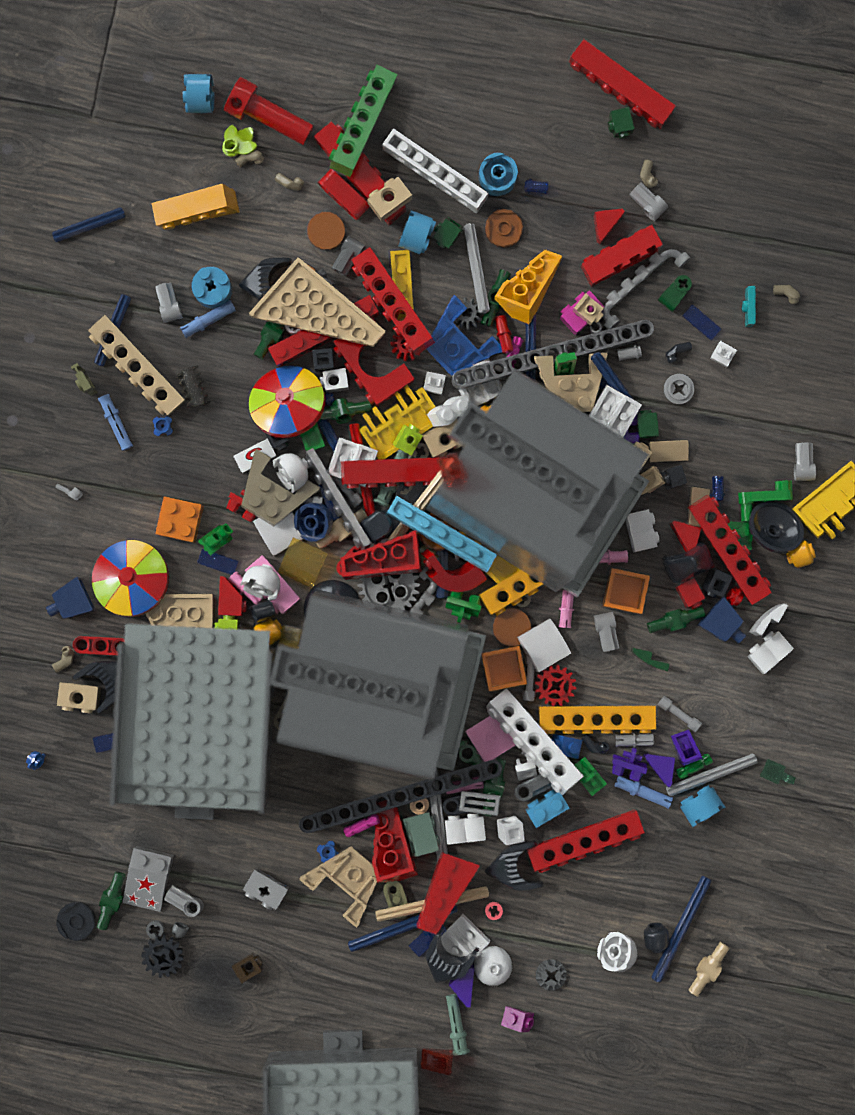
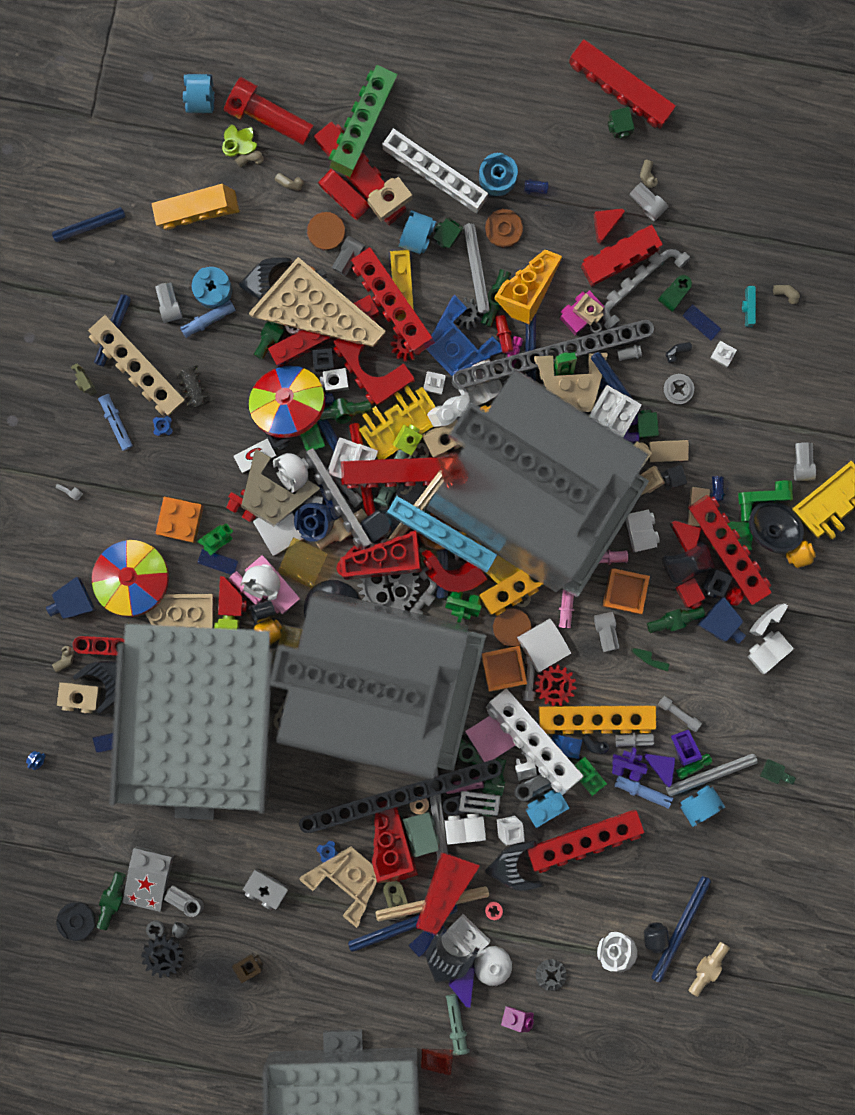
dark pink axle [344,814,380,837] -> none

